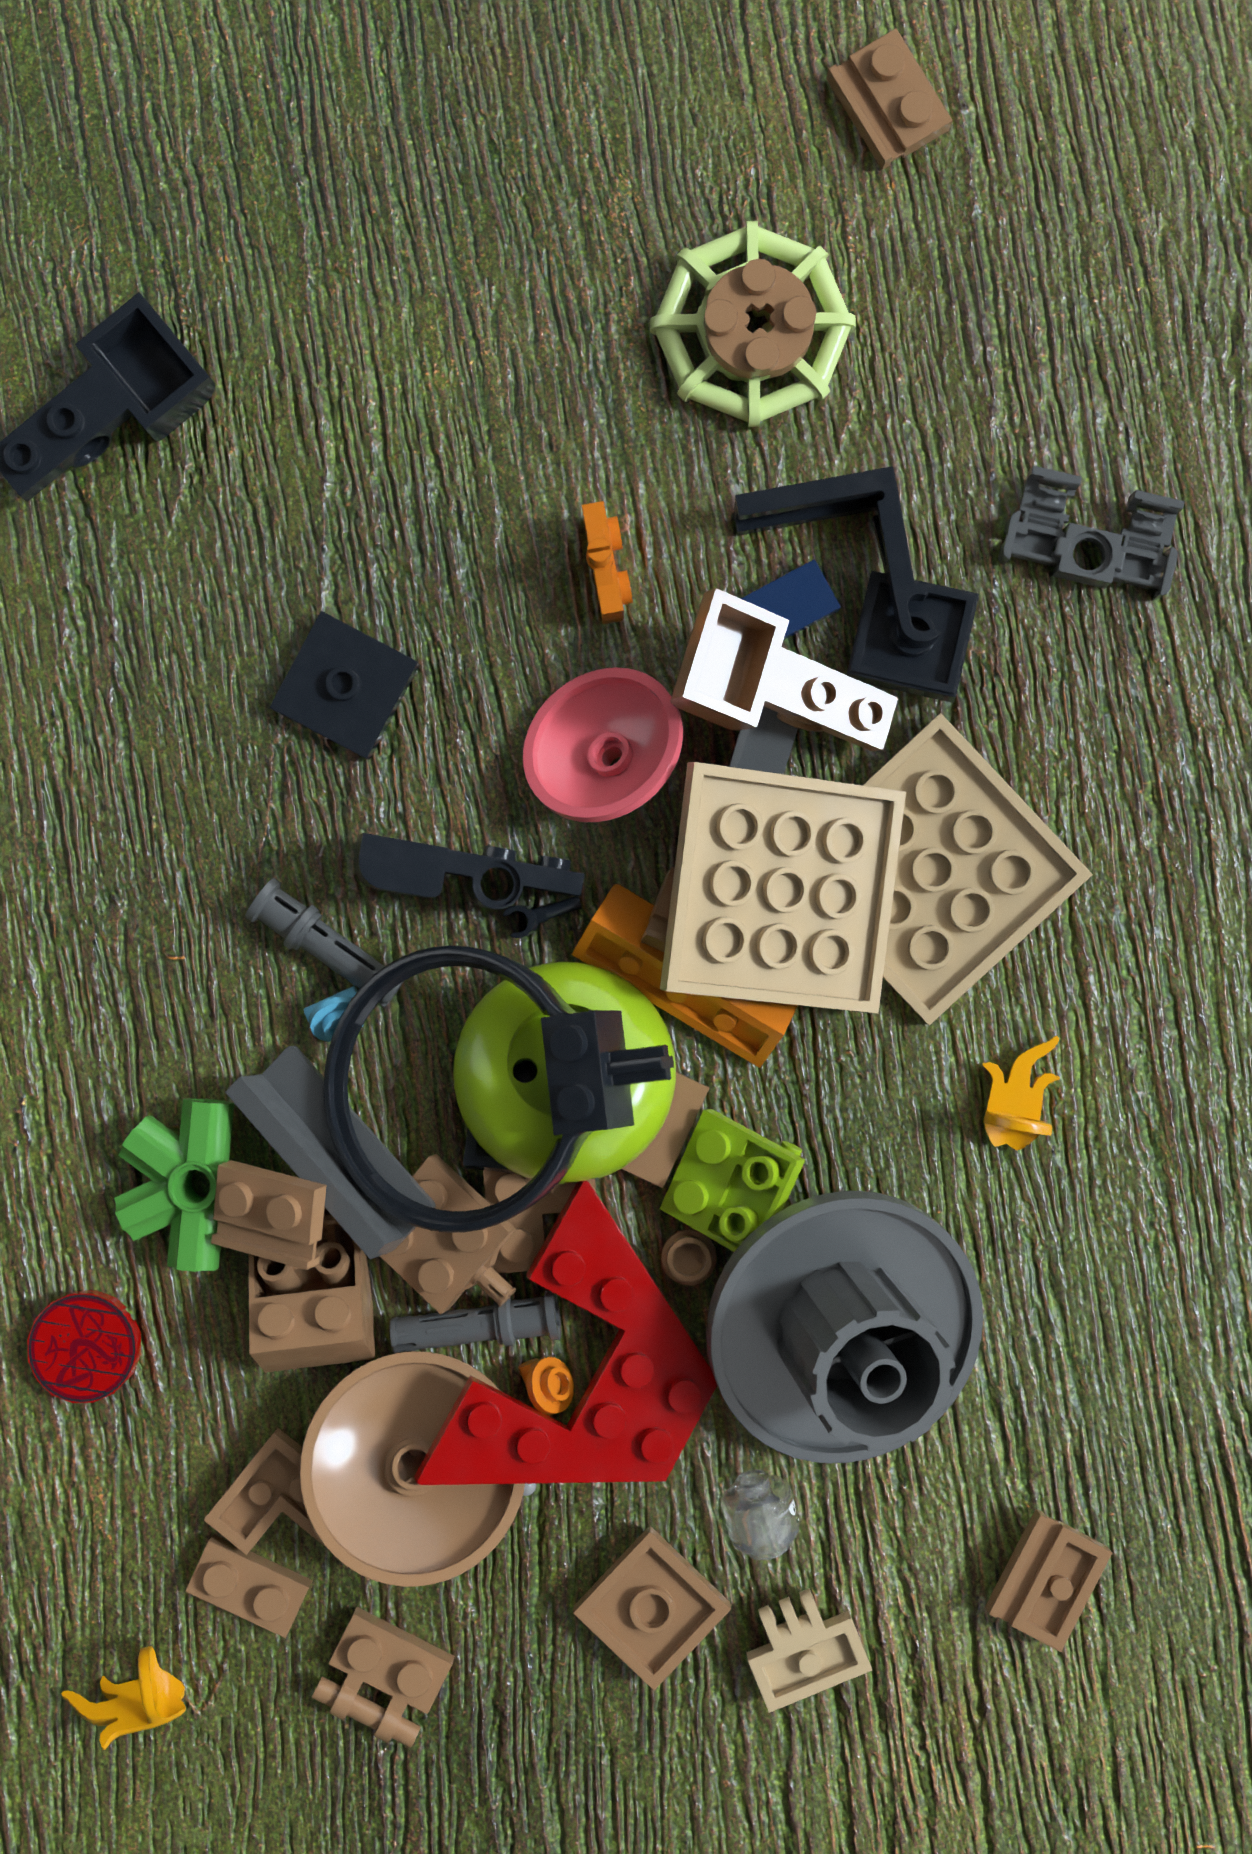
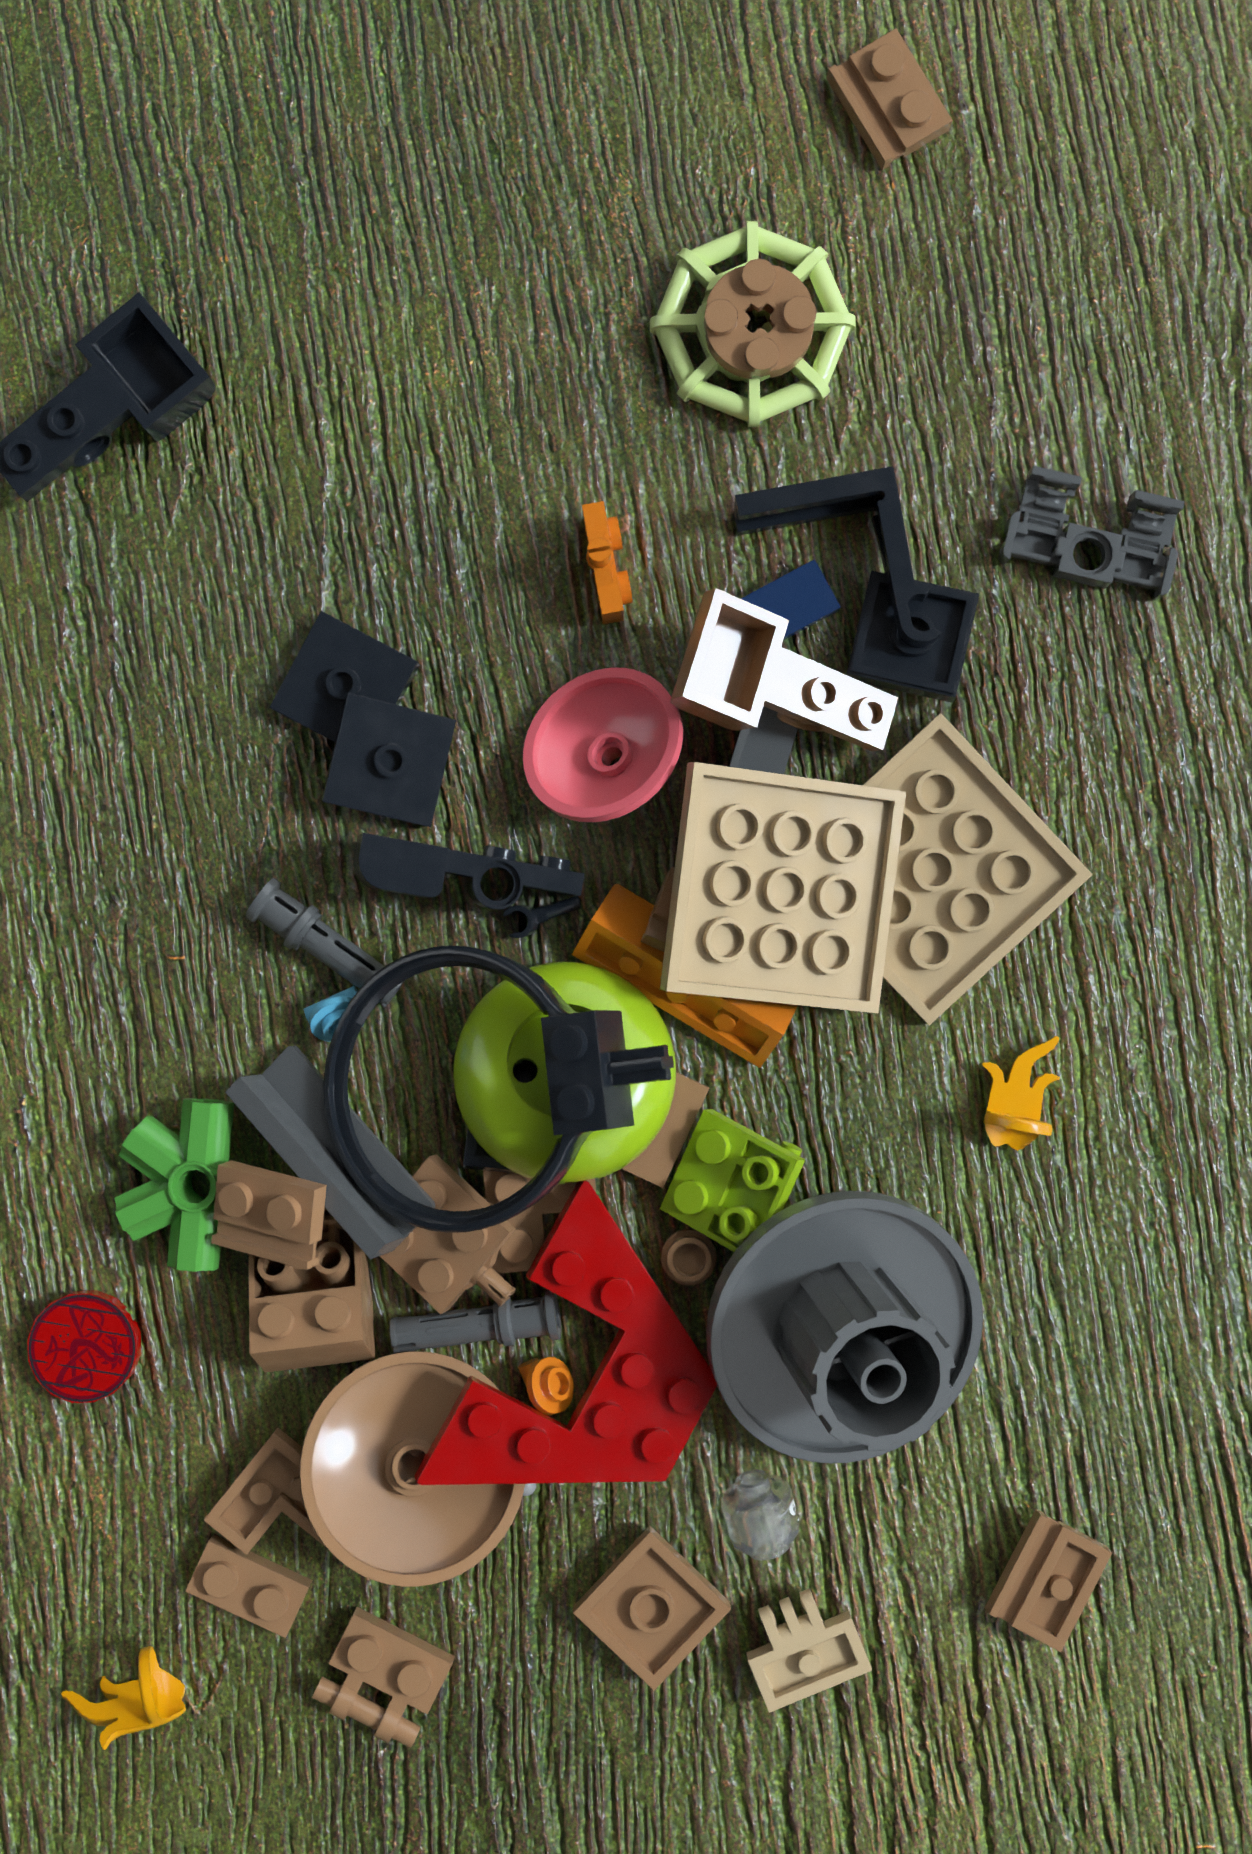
none -> black plate [321,693,456,827]

